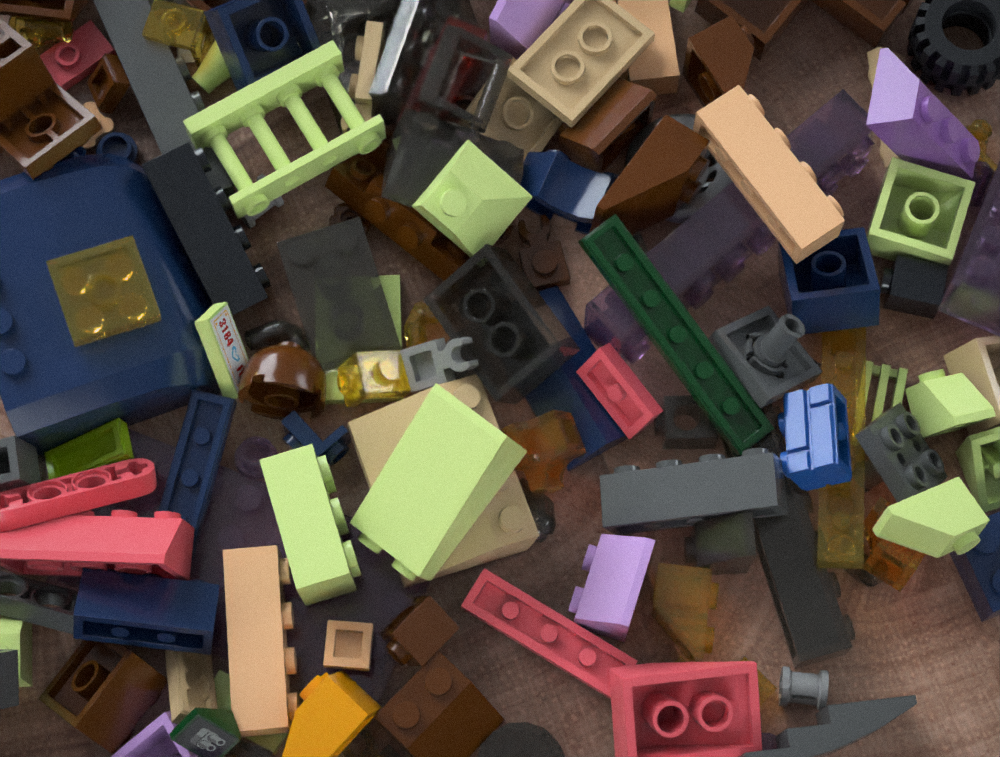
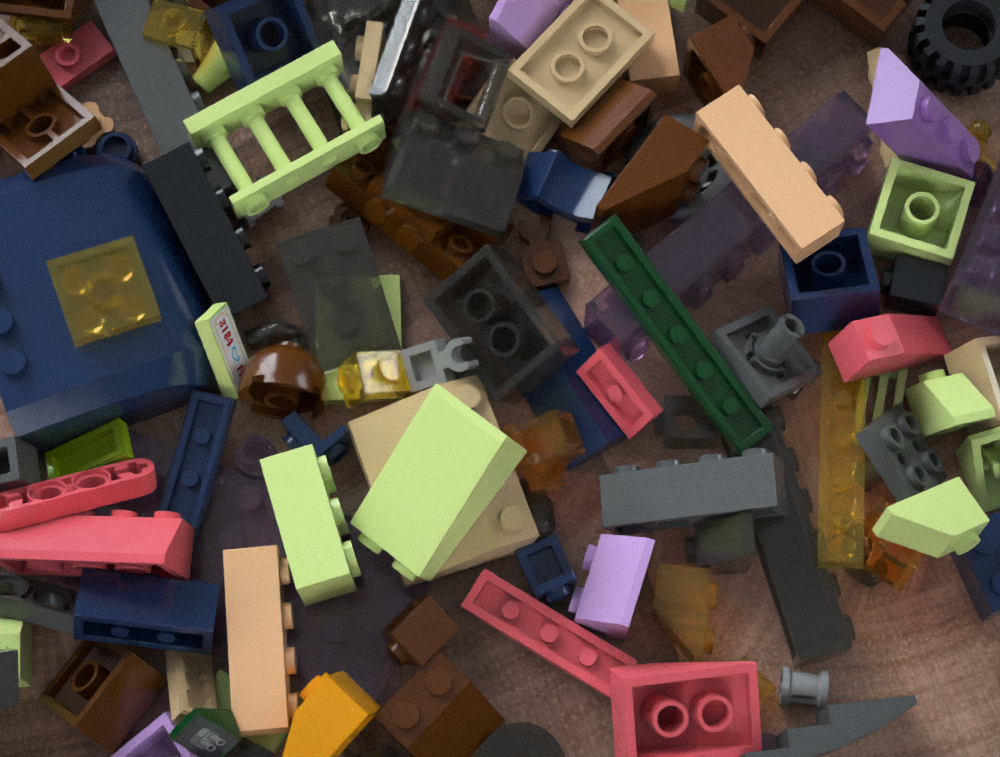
reddish brown tile [87,53,130,114] -> none
light nougat plate [323,620,374,671] -> none
clear yellow arm [404,300,440,348] -> none
yellowish green slope [412,140,533,263] -> none
brick [778,383,852,491] -> none
none -> dark blue bracket [515,533,578,604]
none -> coral slope [828,313,952,383]

